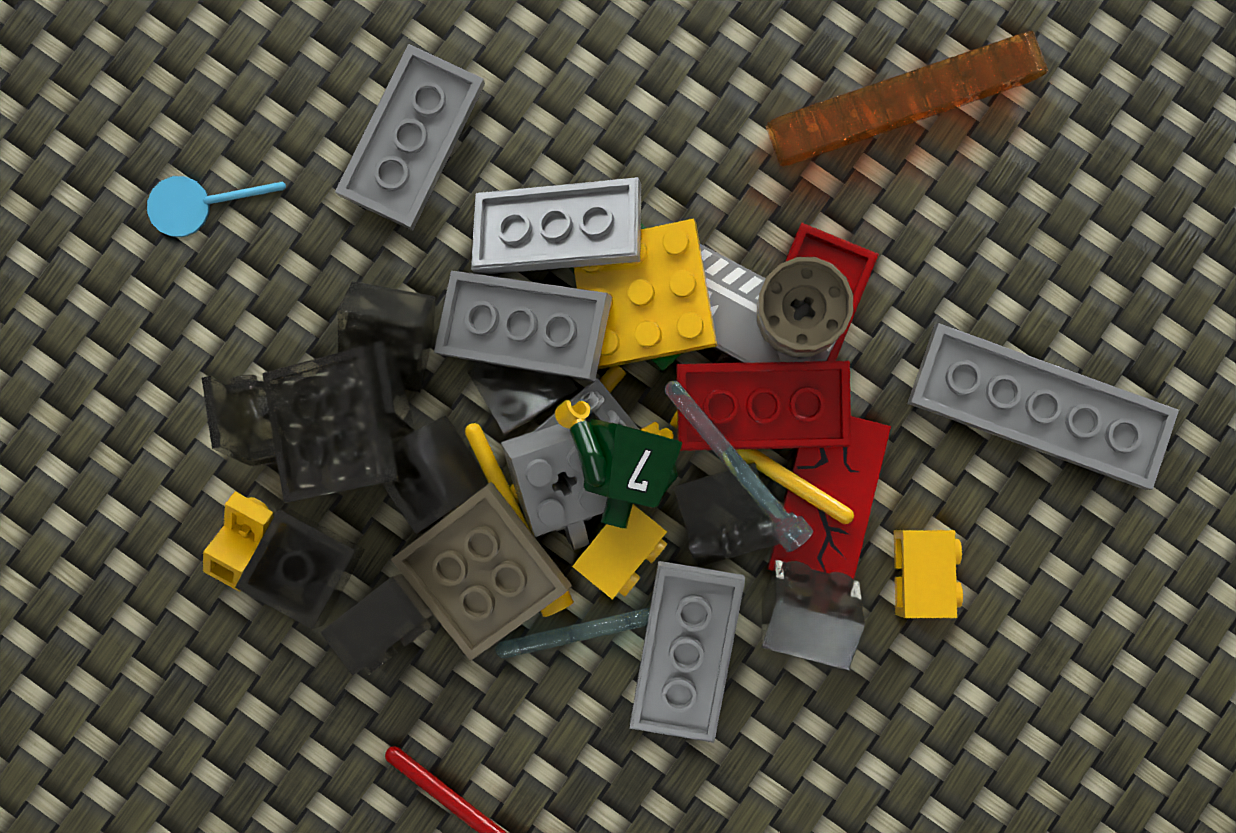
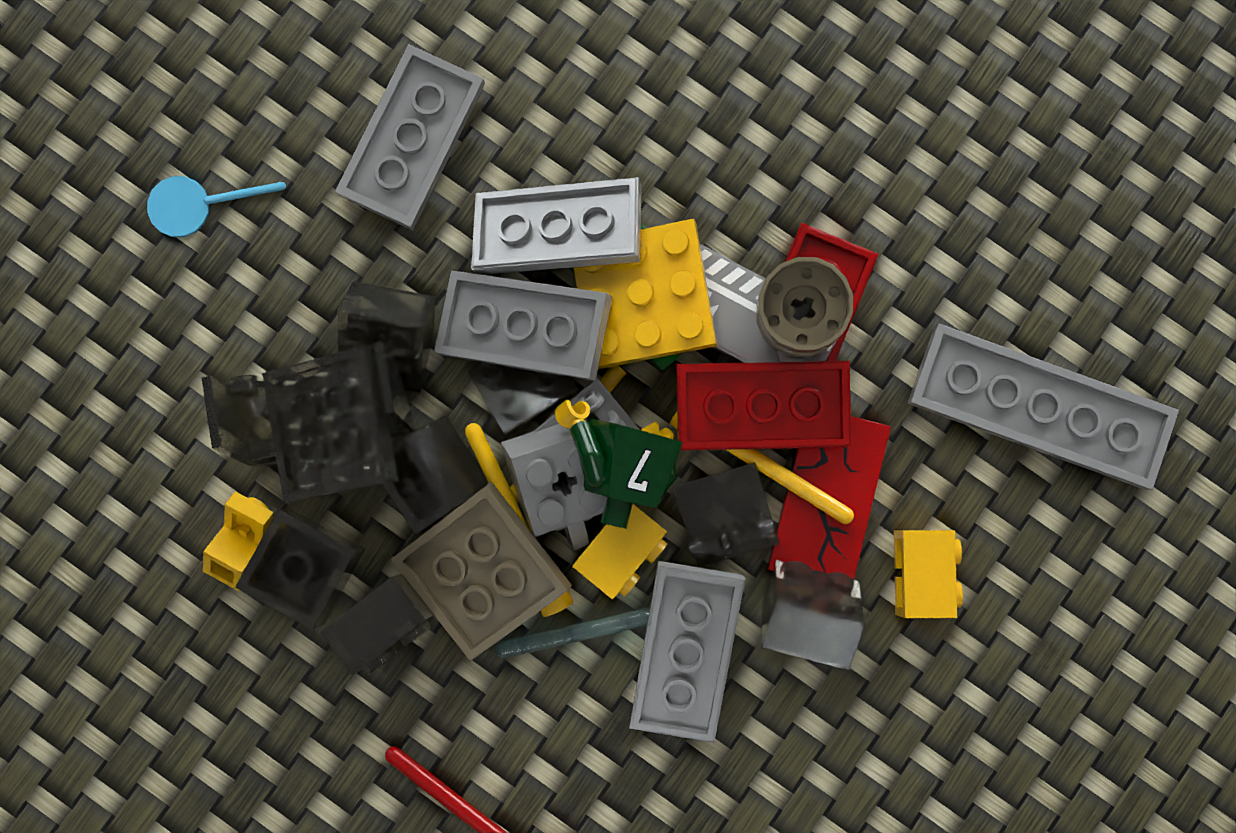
clear light blue piece [665,381,813,552] -> none
clear orange beam [765,31,1049,166] -> none

